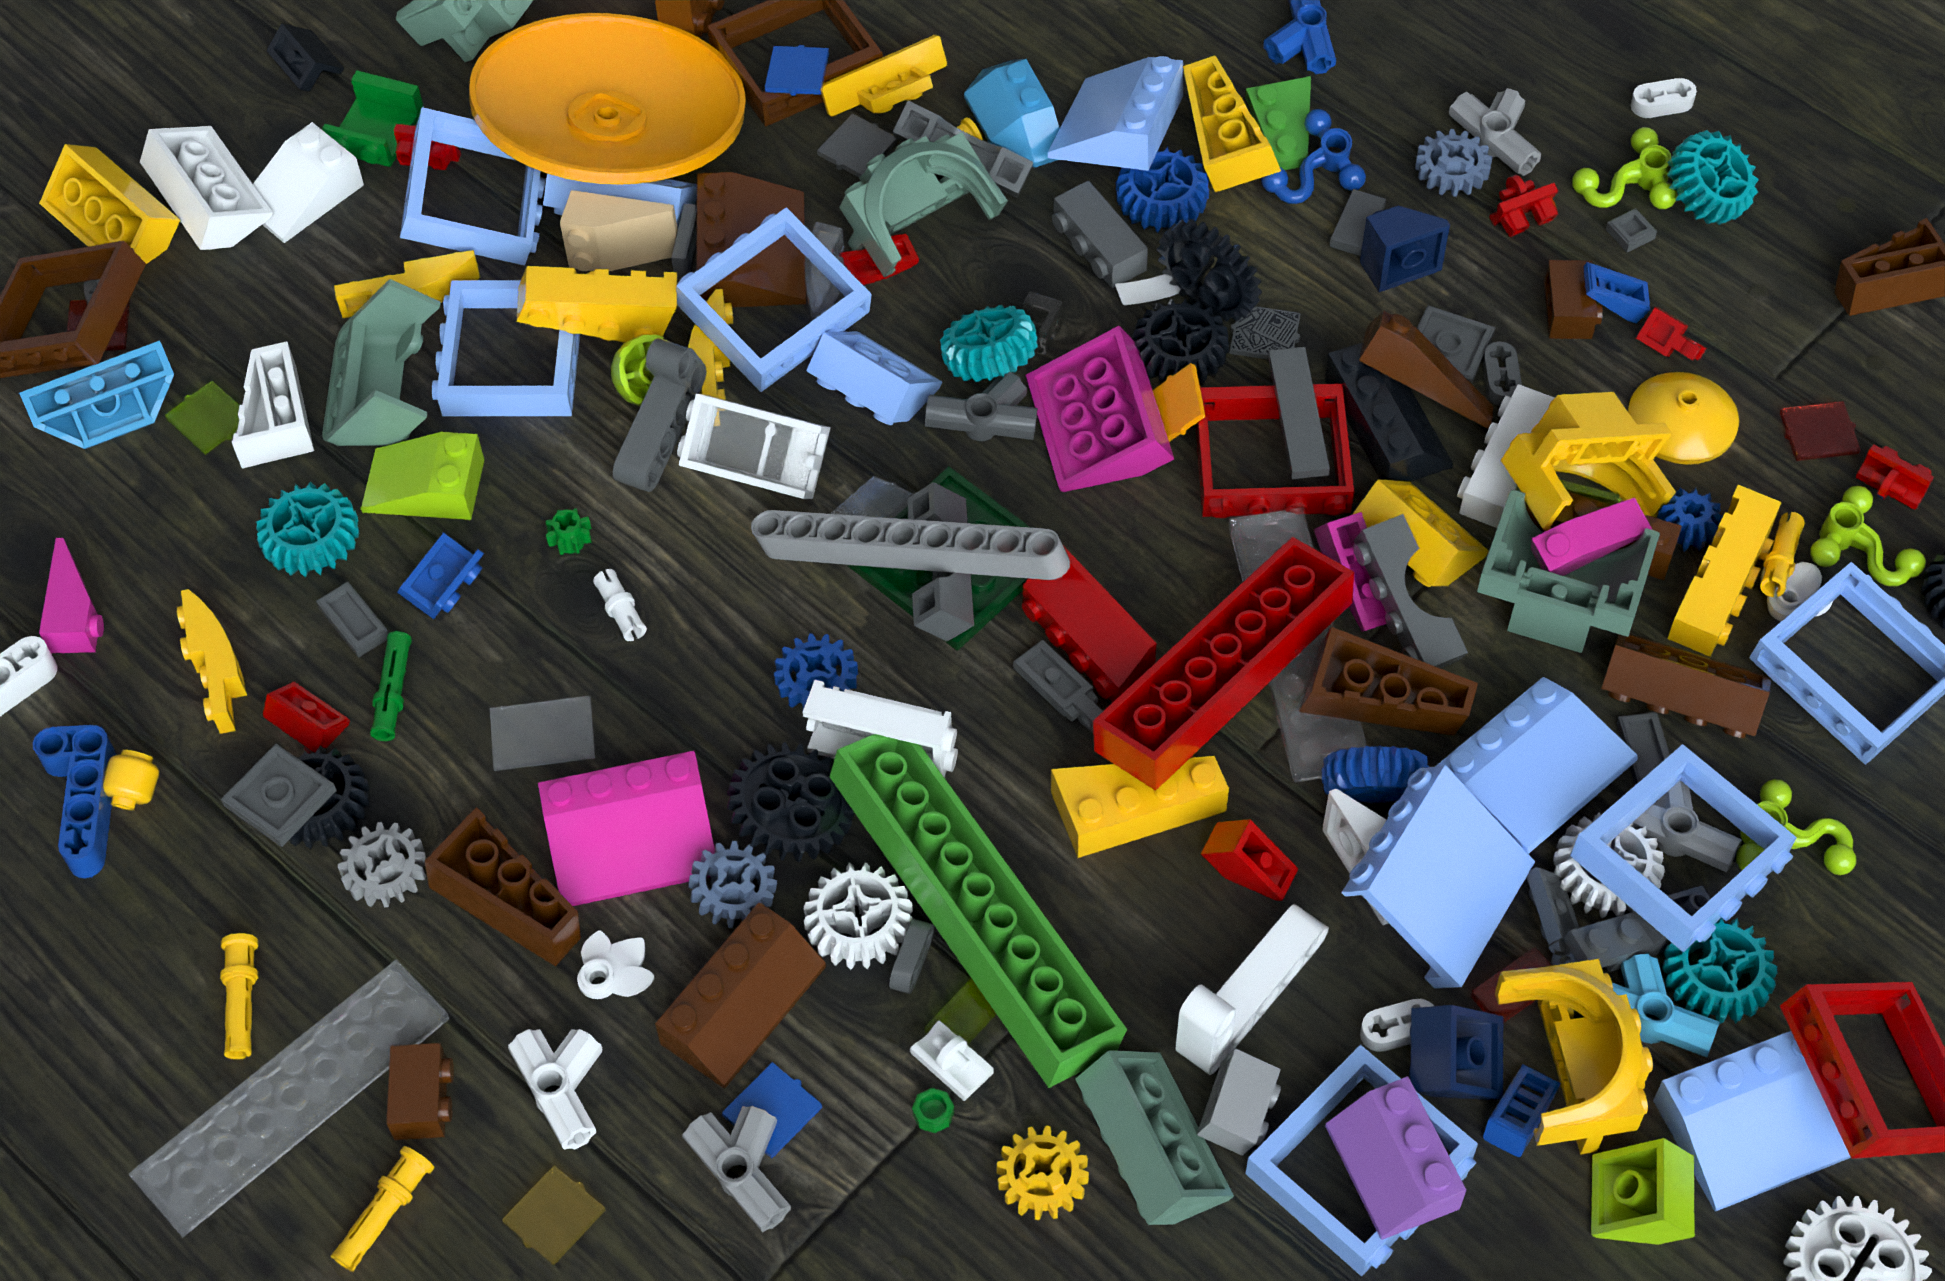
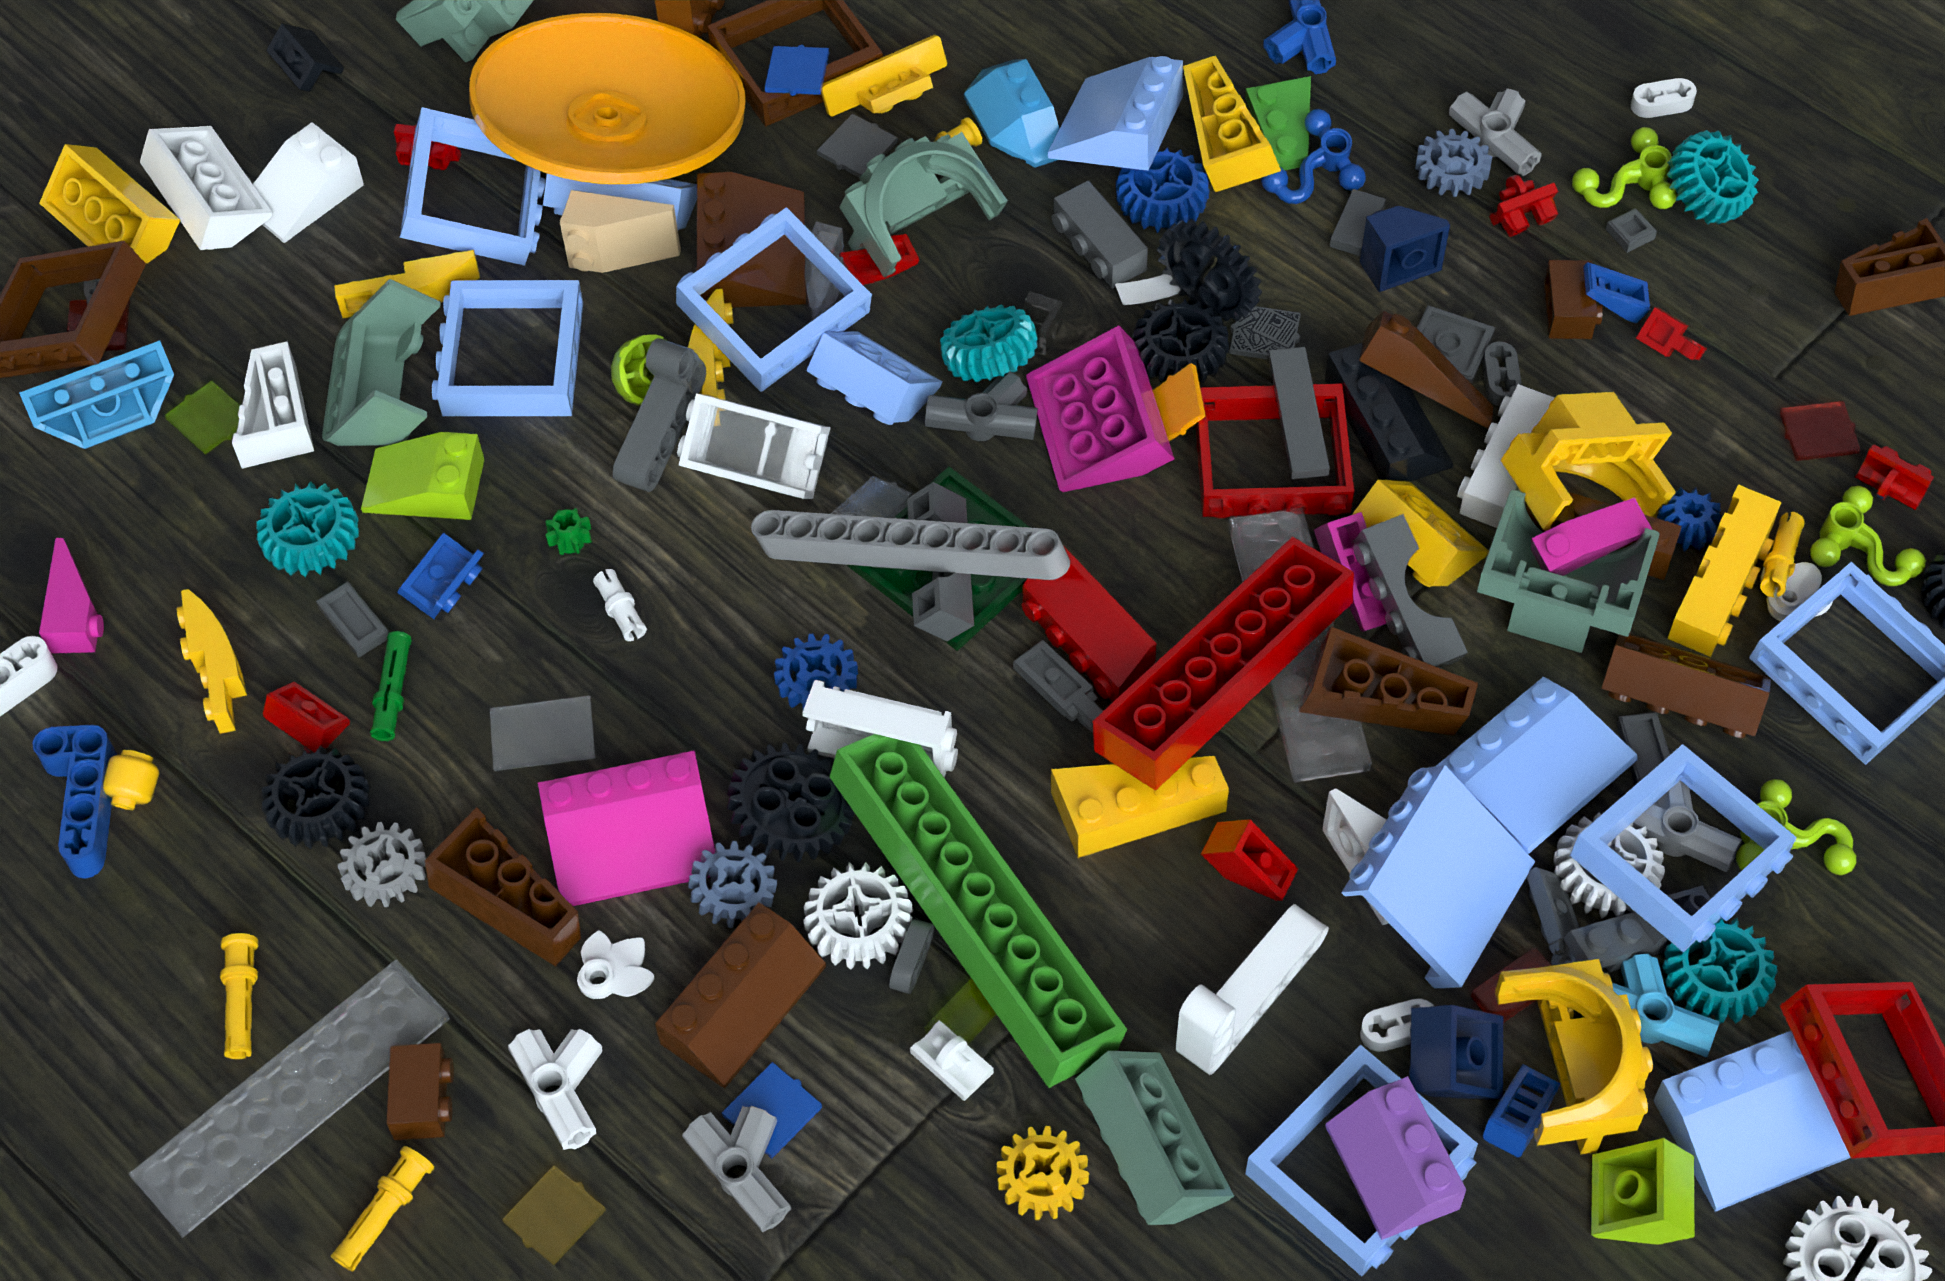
dark grey tile [221,744,337,847] -> none
green panel [322,71,424,167] -> none
yellow wedge [517,266,677,342] -> none
dark grey tile [671,204,697,281] -> none
dark grey arch [893,100,1034,198] -> none
green tile [912,1088,954,1133] -> none
light grey brick [1196,1048,1281,1155] -> none
blue gear [1321,745,1429,803] -> none
clear neon green piece [1560,480,1622,505] -> none
yellow dish [1628,372,1739,464] -> none

